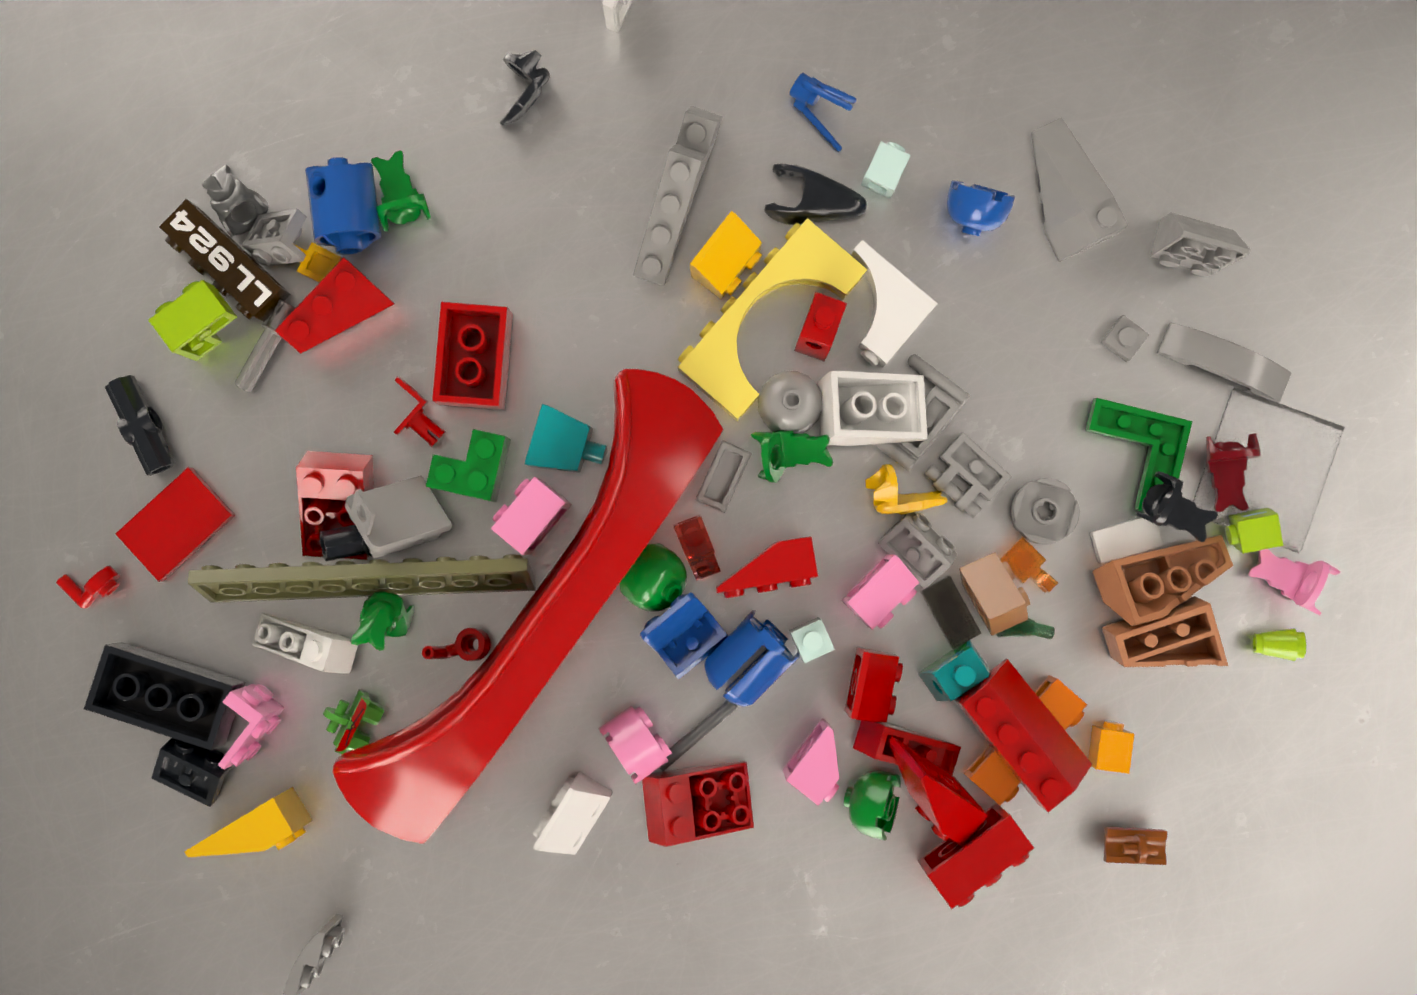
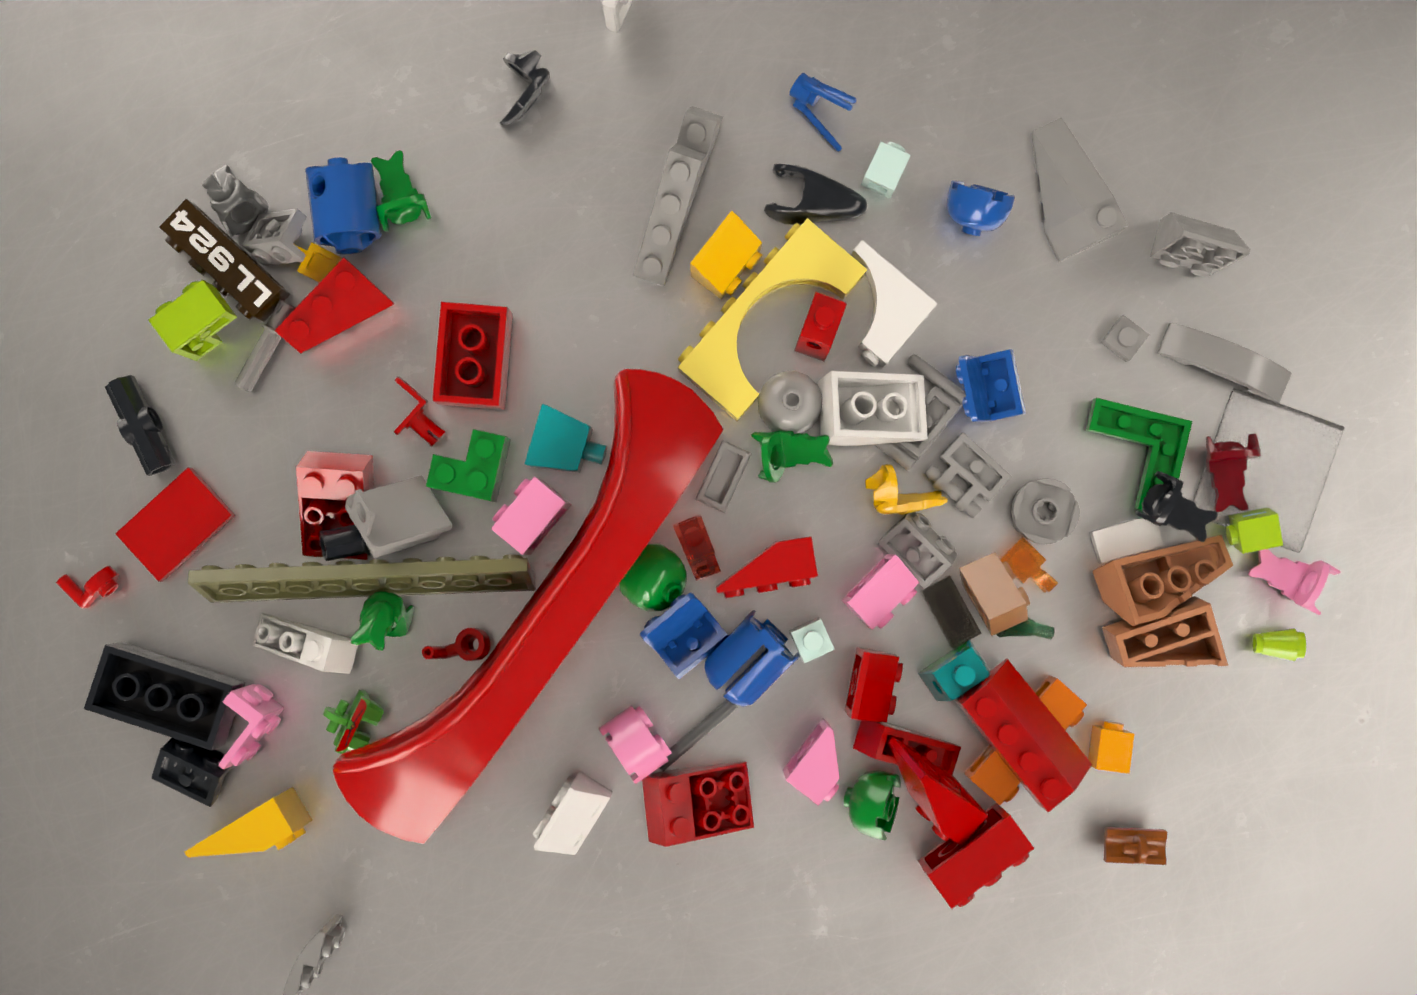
none -> blue bracket [956,349,1026,422]

